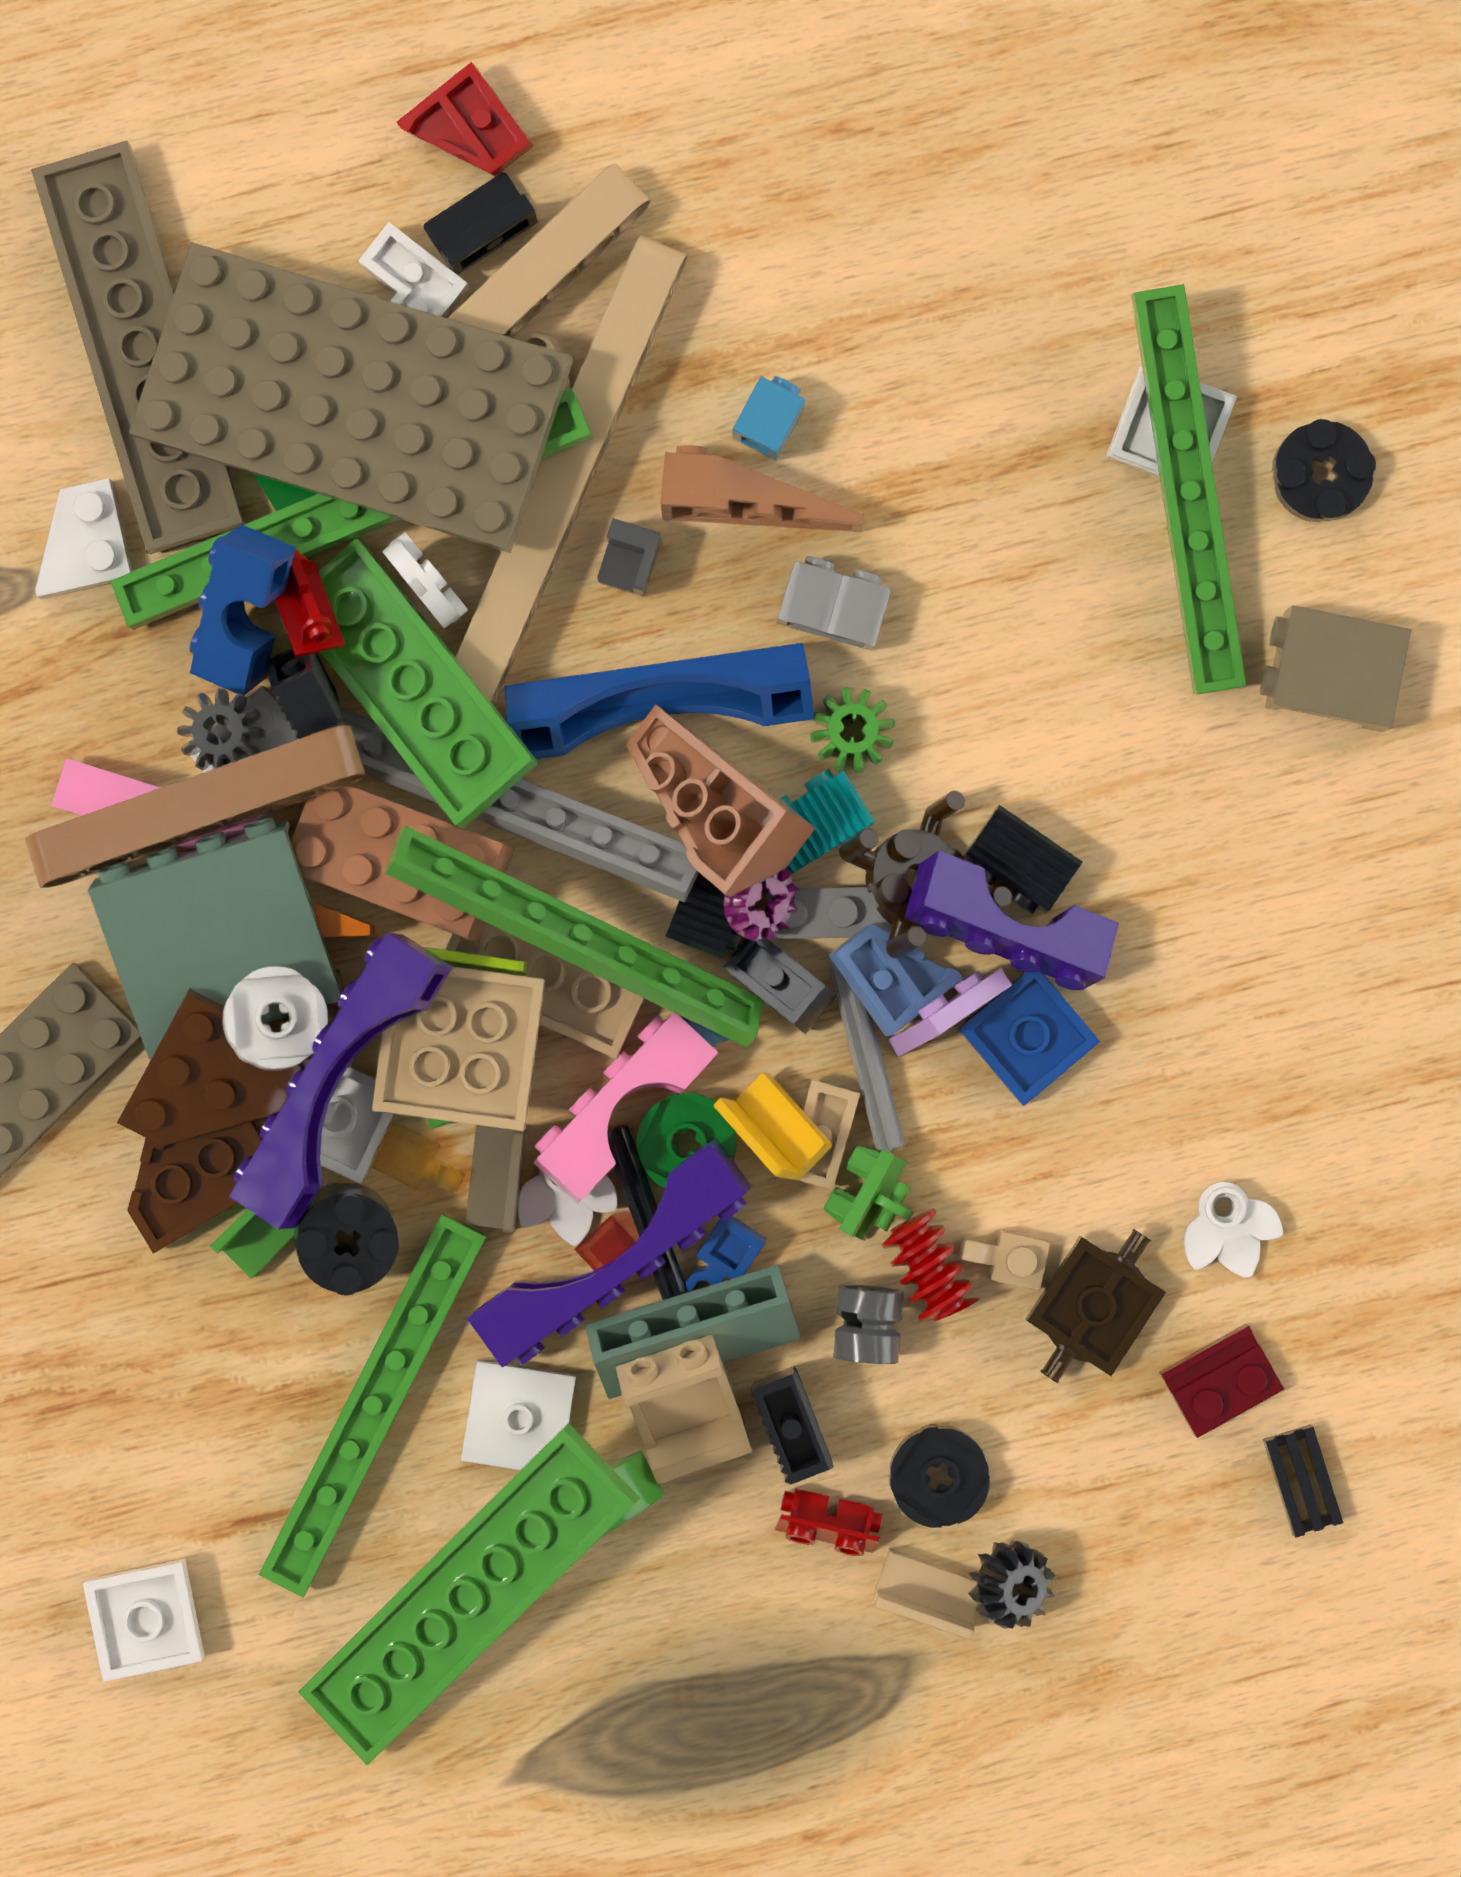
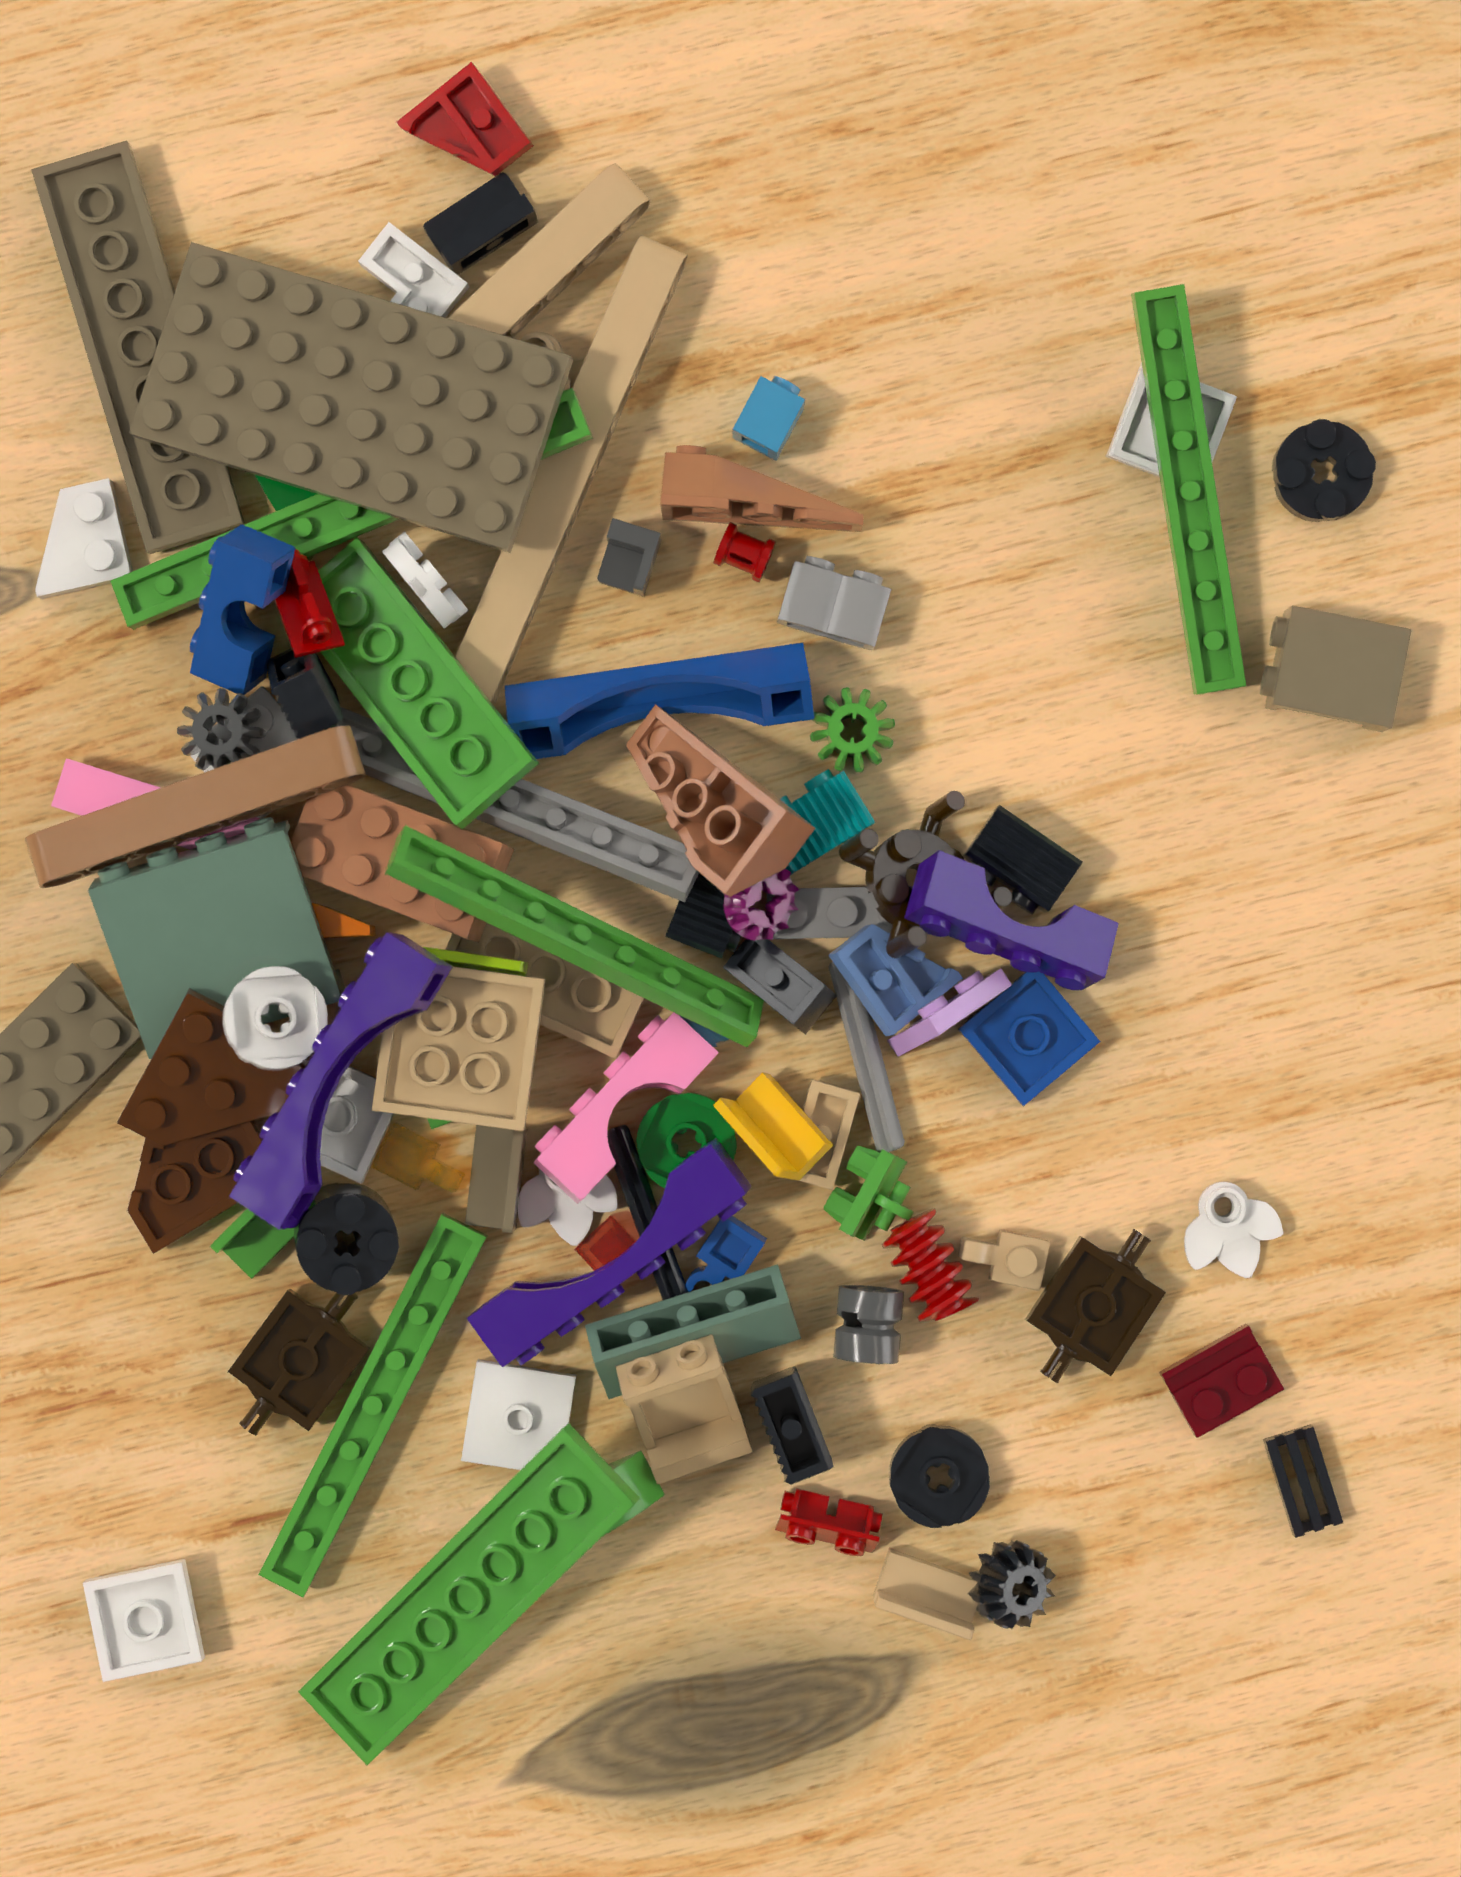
none -> dark brown plate [228,1289,370,1436]
none -> red bush [713,522,776,583]

